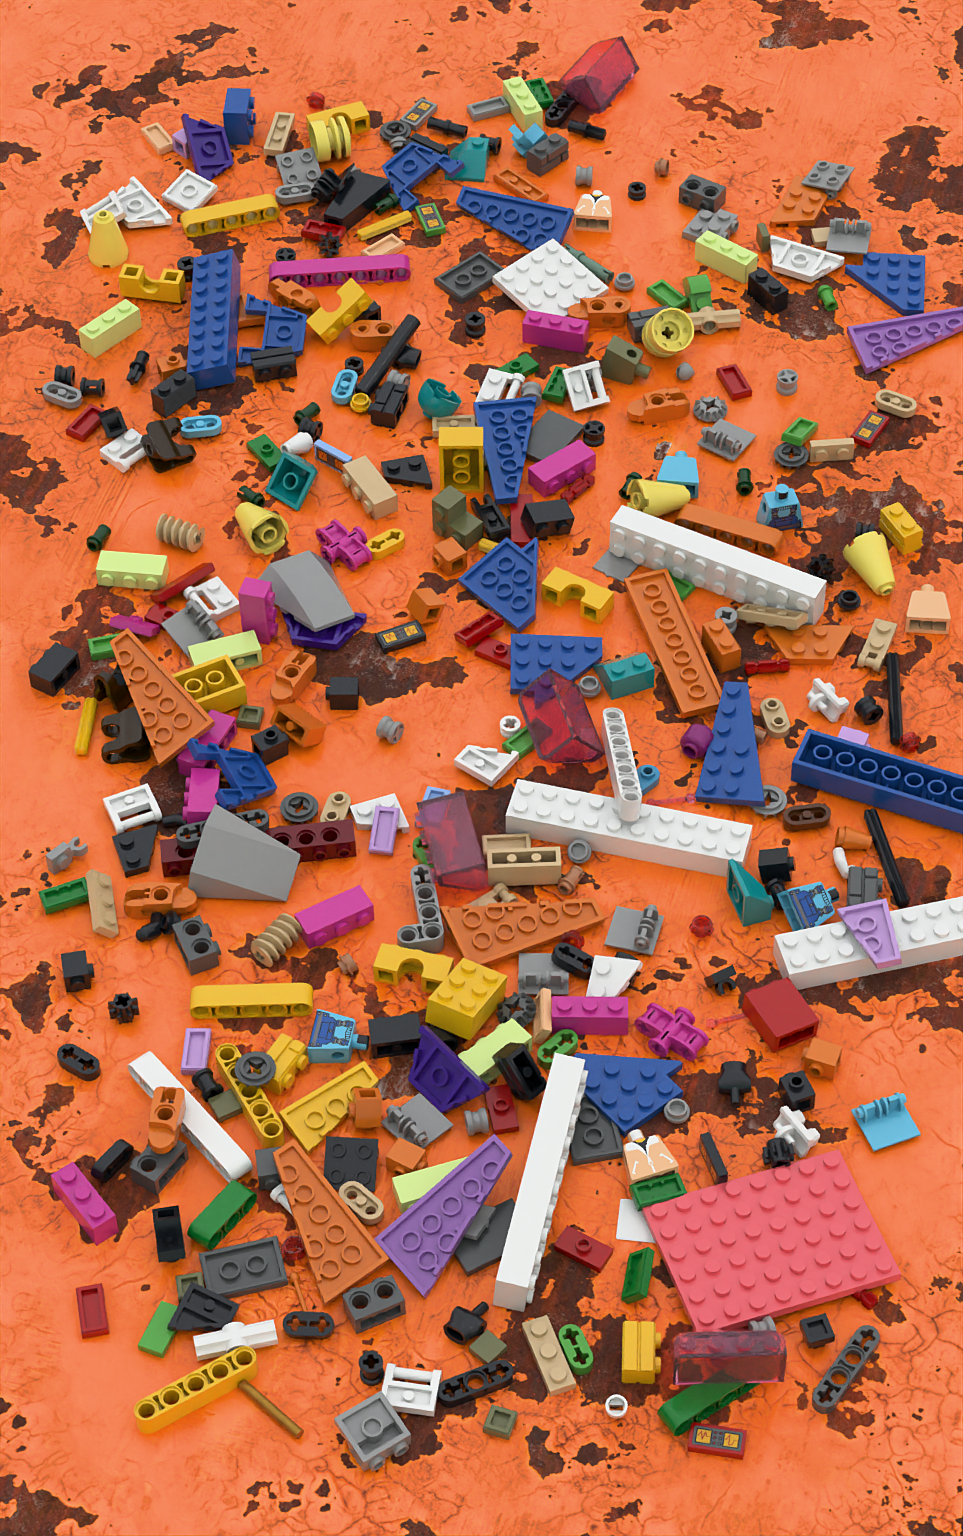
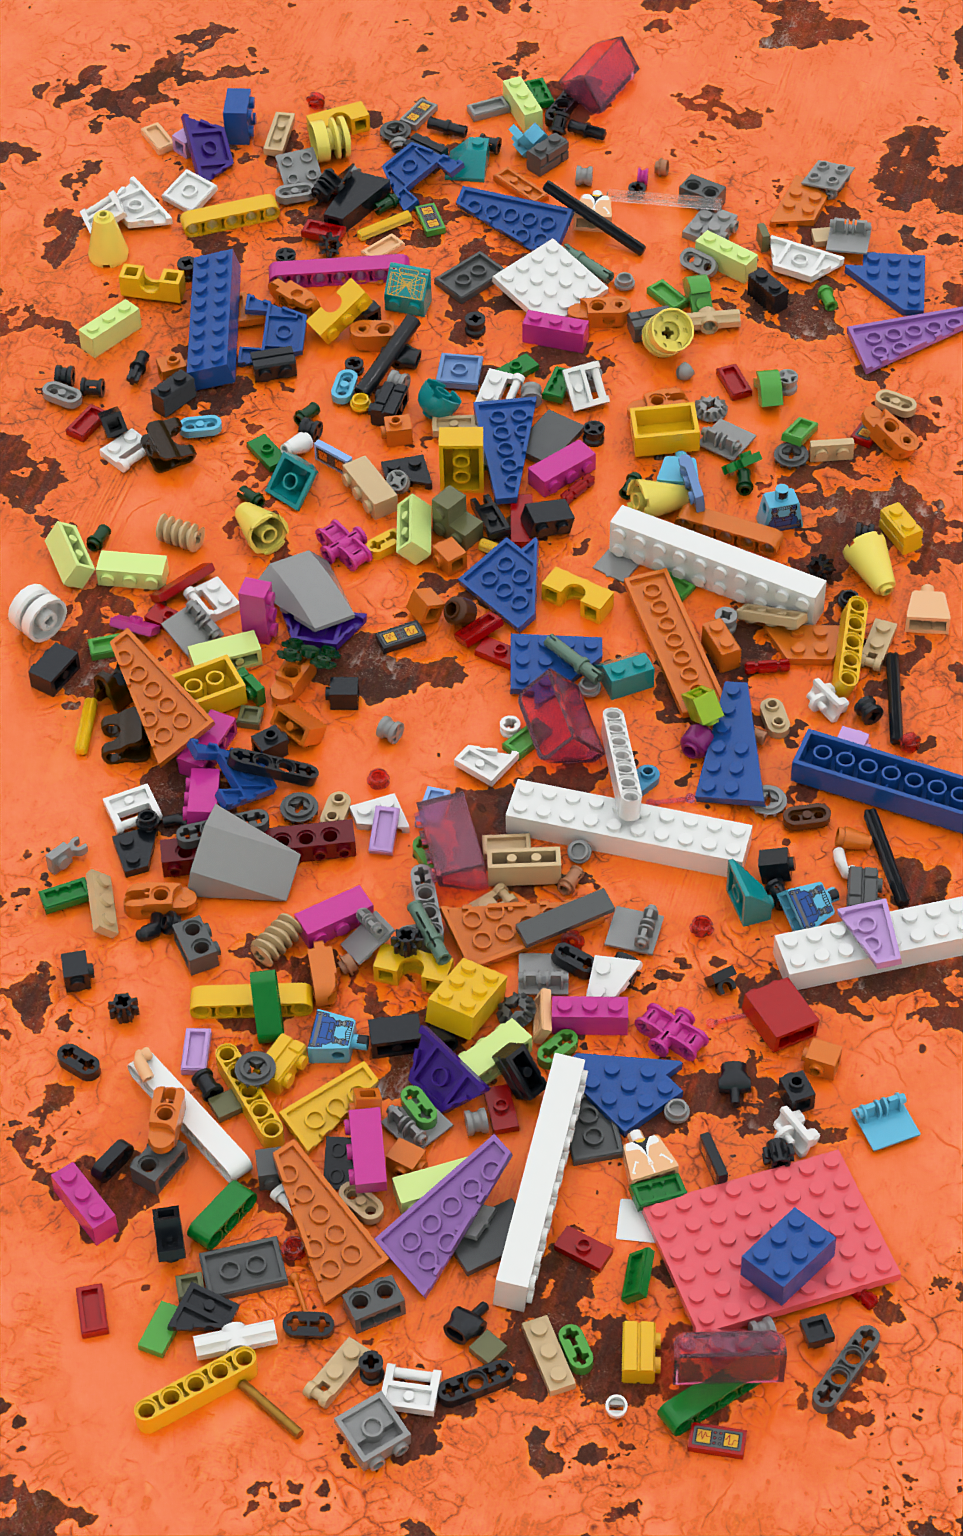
olive tile [483,1404,518,1440] -> none
olive torso [601,335,652,385] -> none
none -> white wheel [8,584,67,643]
none -> yellowish green brick [44,521,95,589]
none -> light nougat arm [134,1047,154,1082]
none -> black plate [136,810,160,831]
none -> black beam [227,748,319,787]
none -> green plate [237,667,266,707]
none -> green beam [250,969,284,1044]
none -> dark green plant [276,638,341,669]
none -> tan plate [302,1337,371,1409]
none -> orange piece [307,940,339,1007]
none -> light grey hinge [340,908,396,965]
none -> dark pink brick [344,1107,387,1194]
none -> clear red plate [367,768,390,790]
none -> orange brick [380,414,413,447]
none -> teal slope [384,262,432,317]
none -> light grey wheel [386,470,411,494]
none -> black gear [391,926,422,958]
none -> yellowish green brick [396,493,432,565]
none -> bright green beam [401,1085,438,1130]
none -> sand green pin [407,900,452,965]
none -> medium blue plate [436,353,483,390]
none -> reddish brown head [444,596,477,627]
none -> dark grey tile [515,888,615,948]
none -> black axle [543,180,646,256]
none -> sand green pin [544,633,604,685]
none -> black bush [548,111,570,135]
none -> clear axle [606,189,723,210]
none -> yellow piece [630,402,700,457]
none -> dark pink bush [637,167,649,186]
none -> medium blue hinge [678,454,705,512]
none -> light grey plate [679,247,718,278]
none -> lime brick [681,685,724,726]
none -> green plate [721,450,762,475]
none -> blue brick [741,1207,836,1306]
none -> bright green brick [753,369,783,407]
none -> yellow beam [832,596,868,698]
none -> orange piece [861,406,919,460]

